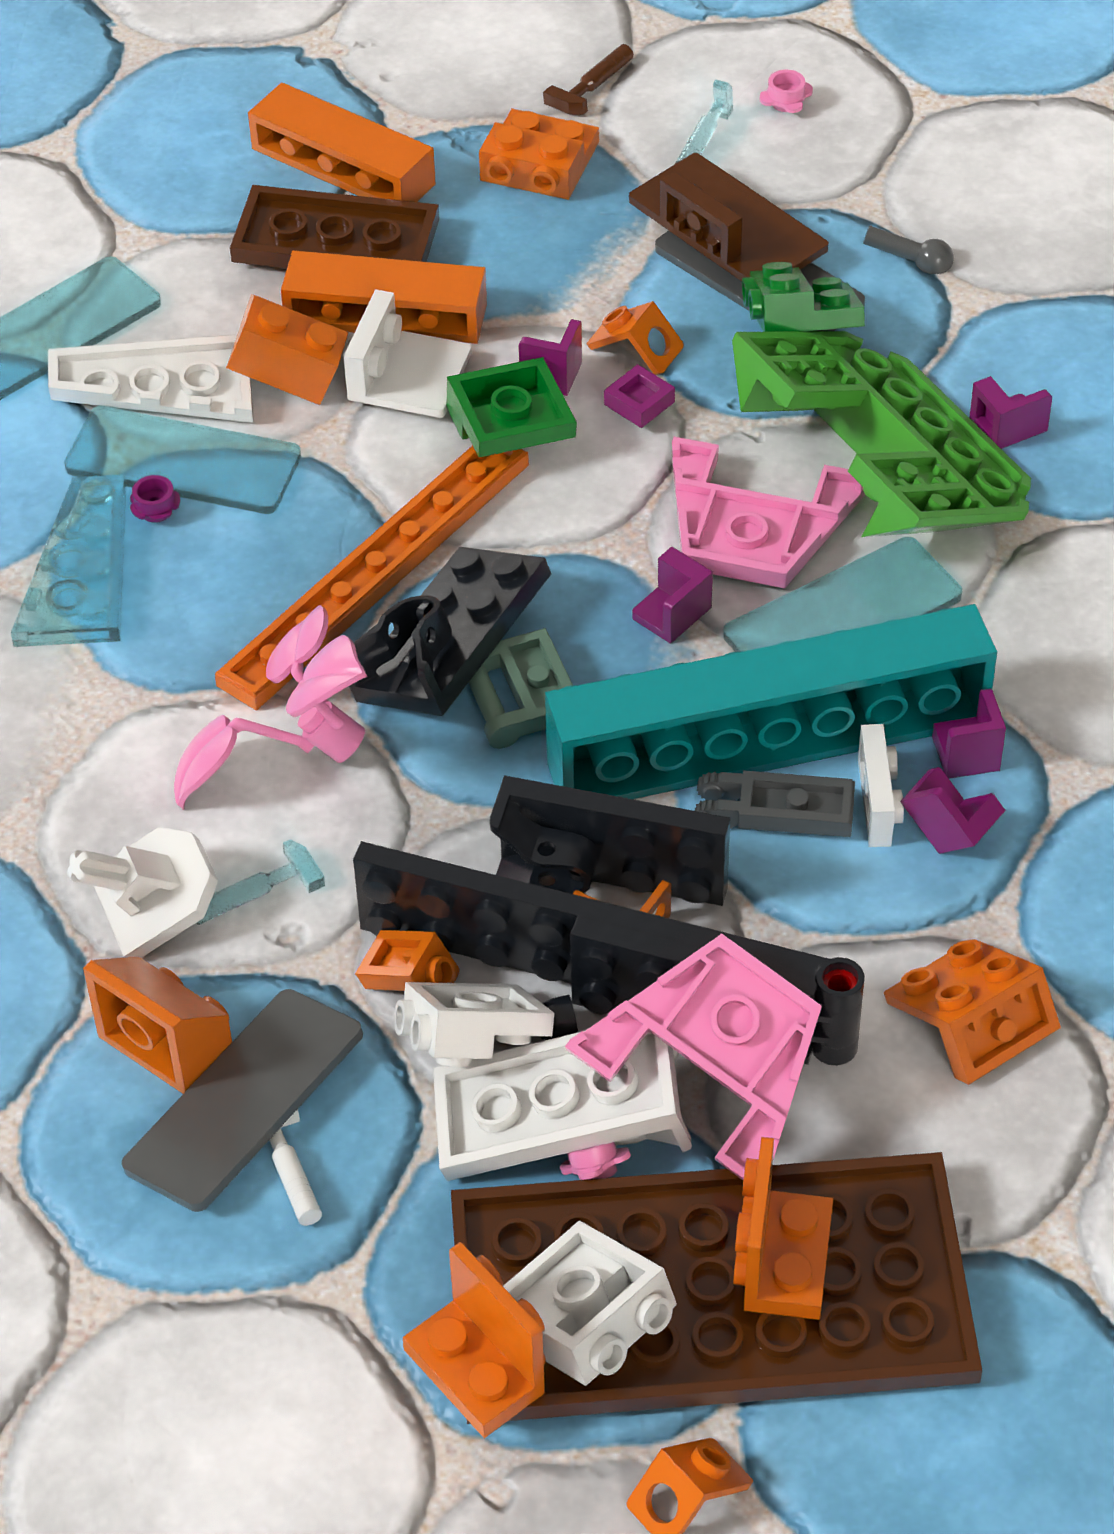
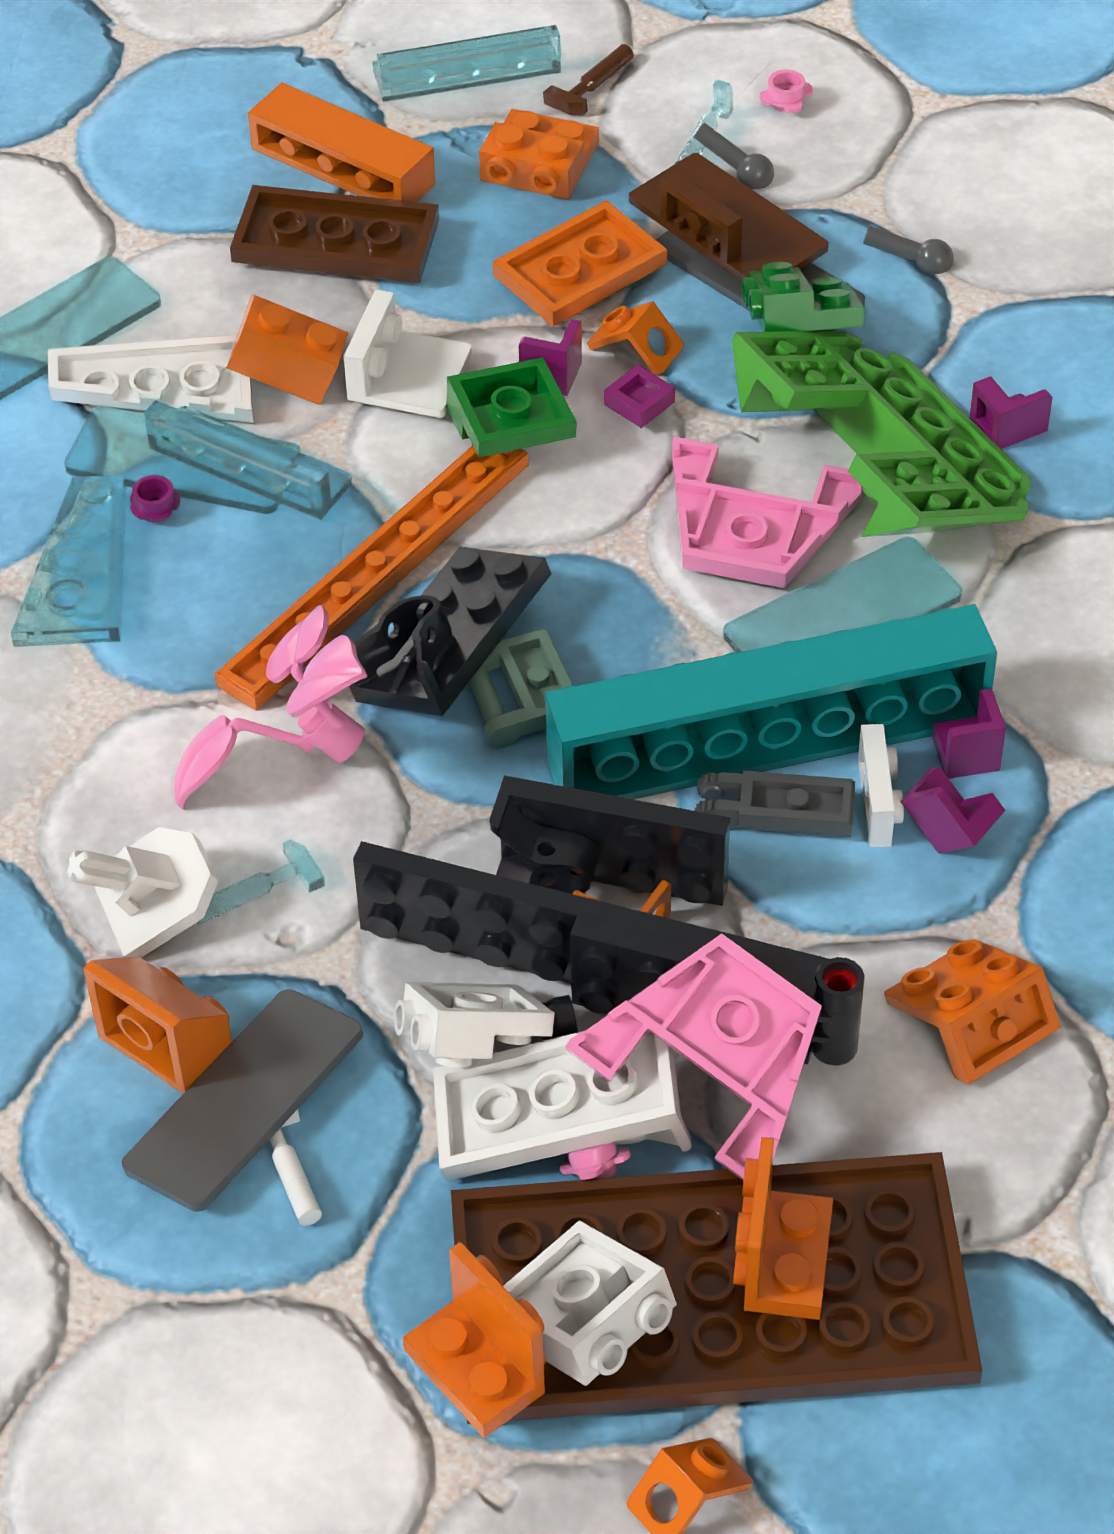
orange brick [281,250,487,344] -> none
orange bracket [355,930,460,991] -> none
magenta panel [632,546,713,644] -> none
none -> clear light blue panel [144,400,352,520]
none -> clear light blue panel [372,25,561,102]
none -> orange plate [493,200,667,327]
none -> dark grey bar [694,123,774,189]

